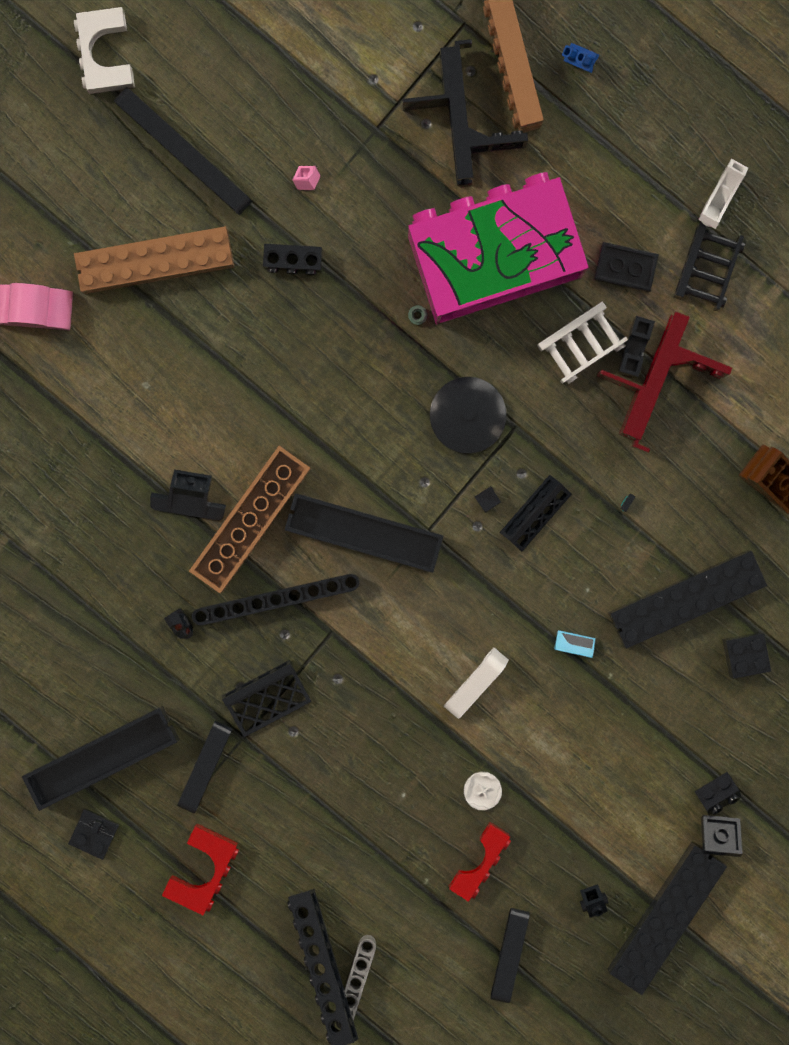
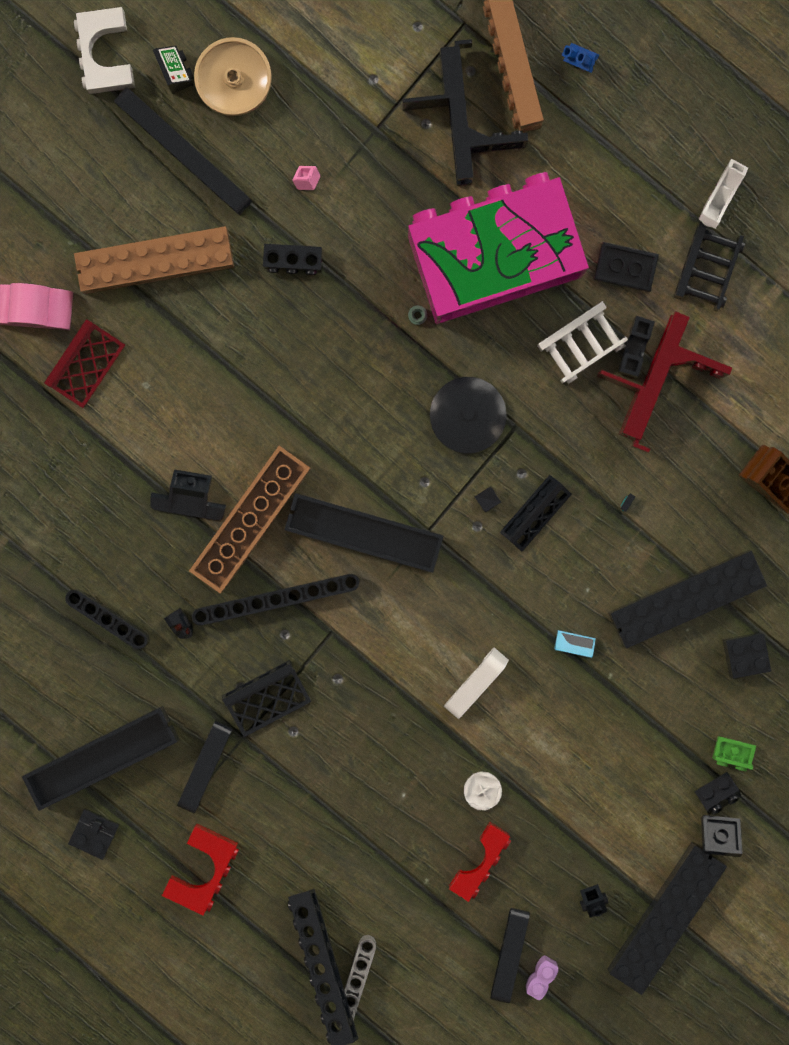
none -> dark red fence [44,319,125,408]
none -> black beam [65,589,150,649]
none -> slope [153,46,194,94]
none -> tan dish [194,37,272,116]
none -> lavender brick [526,955,558,1000]
none -> bright green bracket [712,736,756,771]

